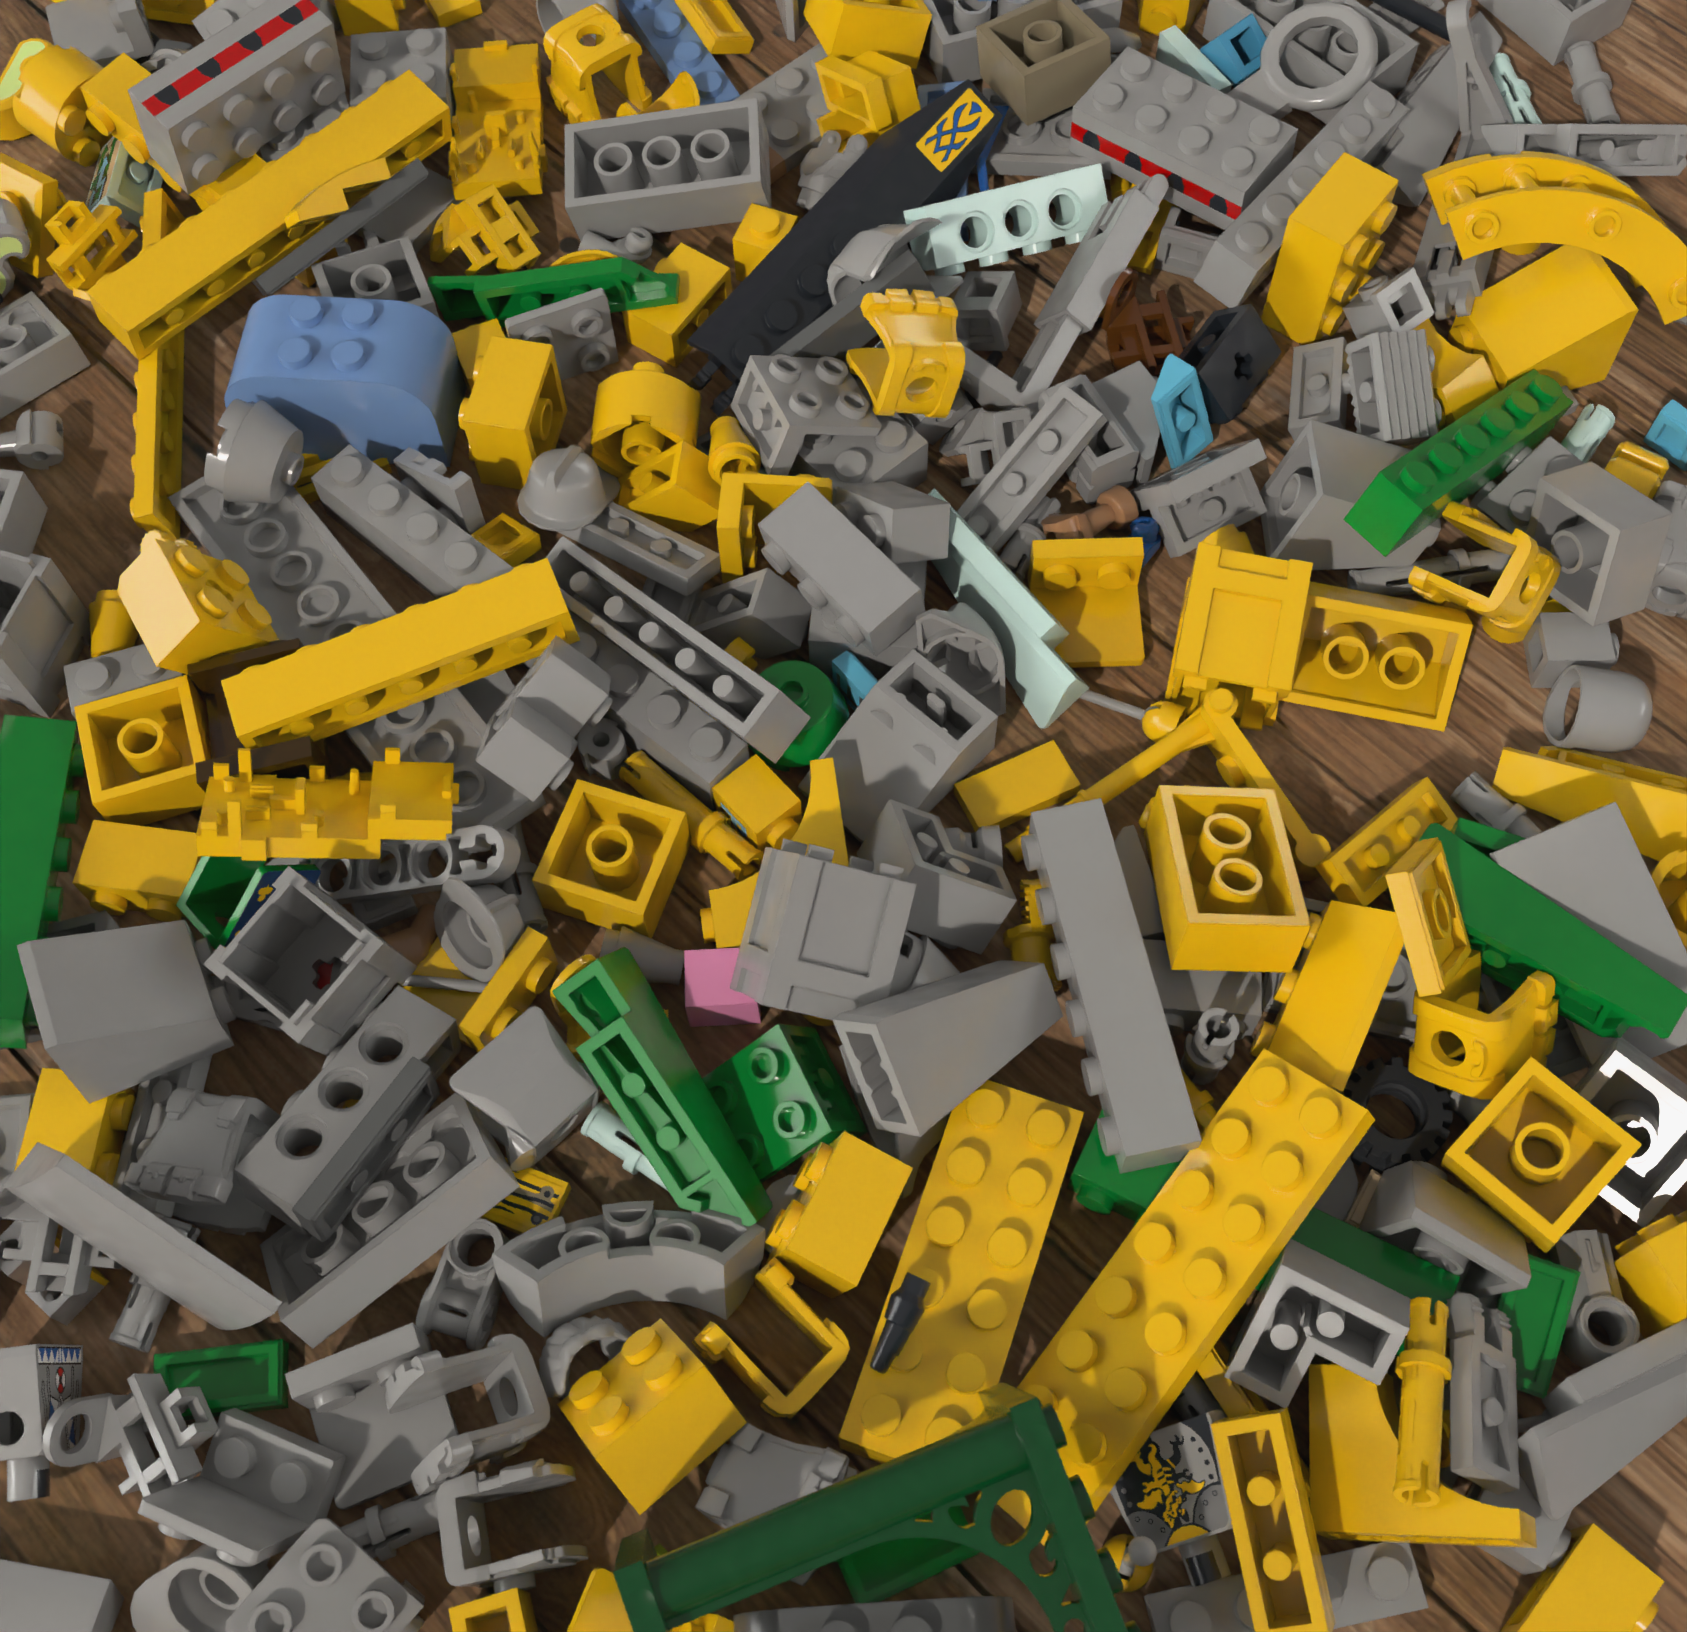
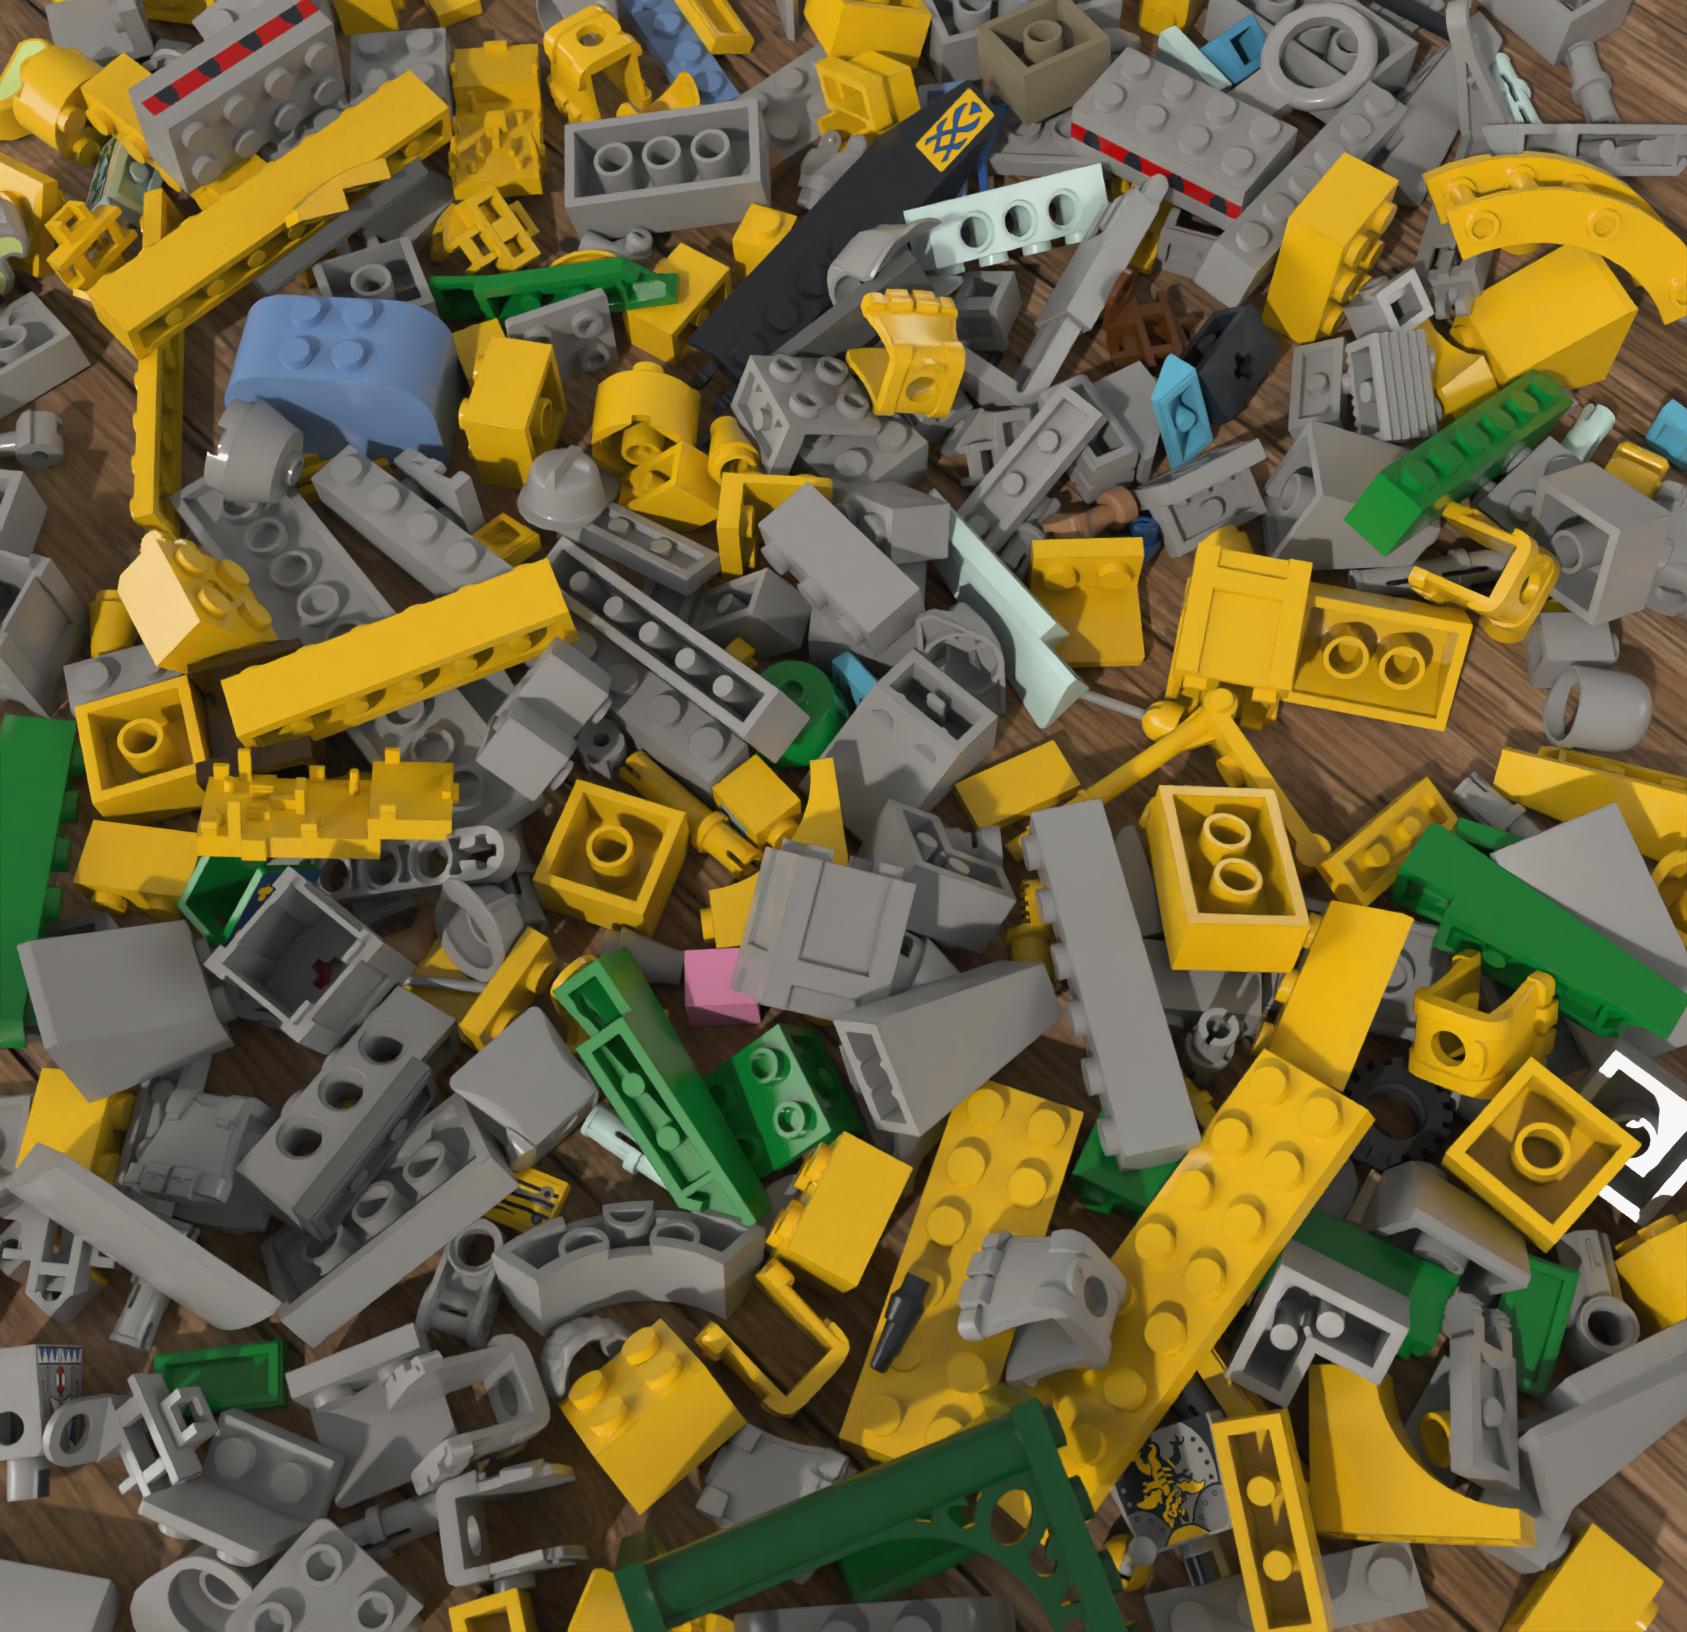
yellow tile [1385,837,1472,997] -> none
yellow pin [1393,1297,1452,1507] -> none
none -> light grey piece [957,1229,1128,1389]

